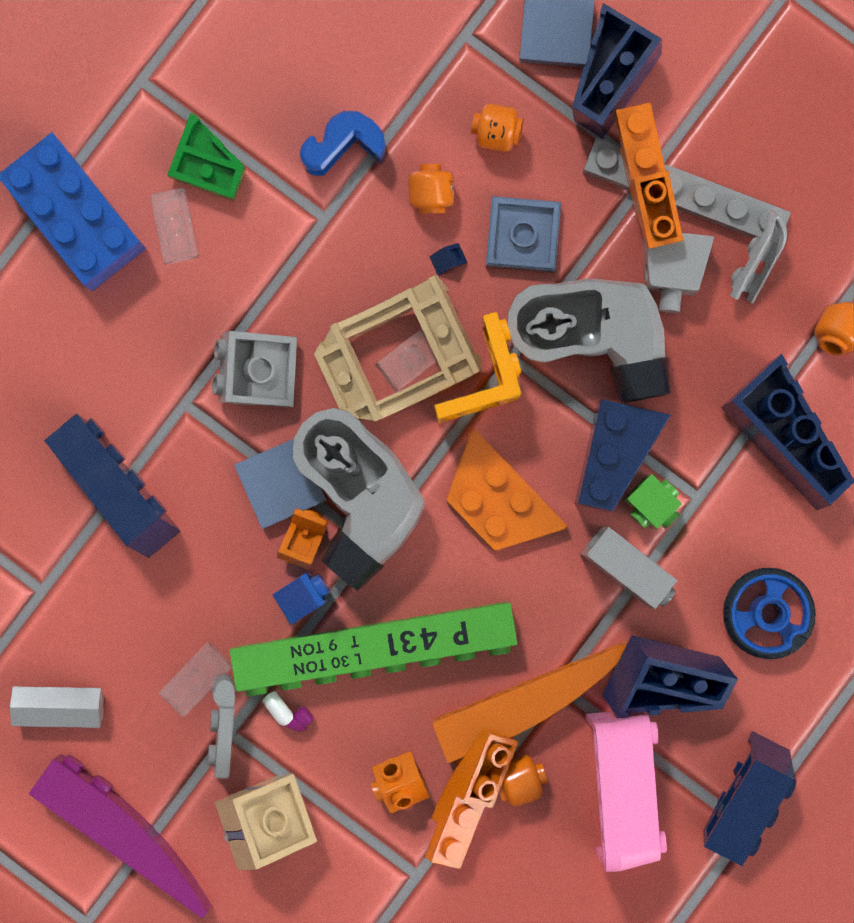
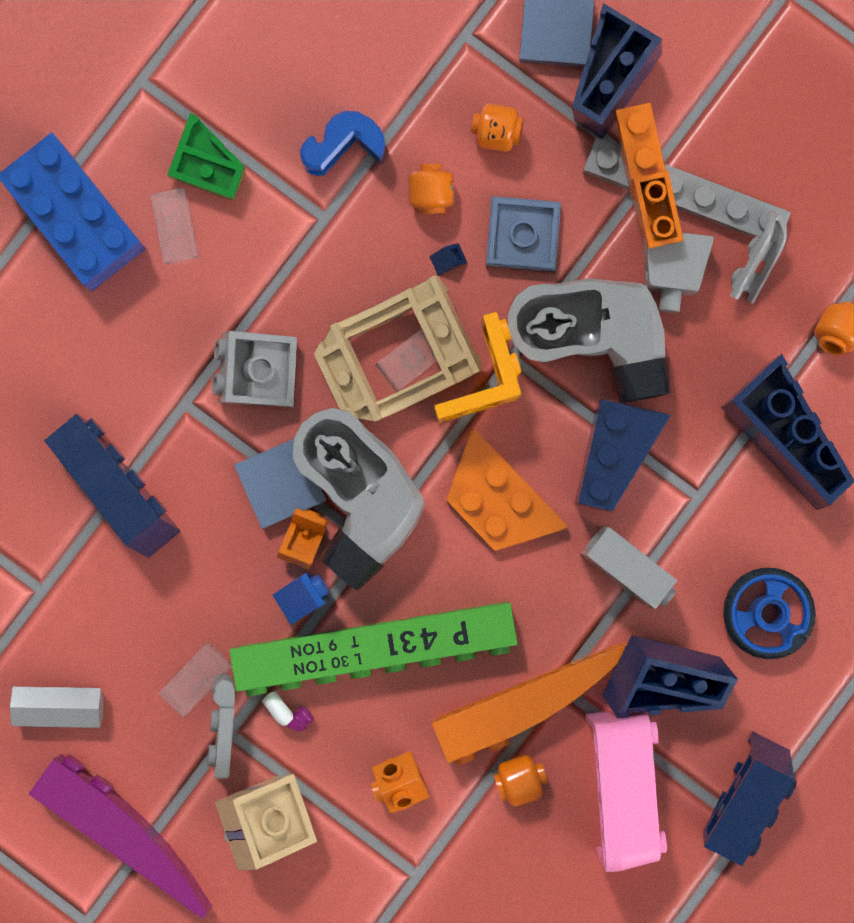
orange slope [425,731,518,869] -> none
bright green brick [623,474,682,529] -> none

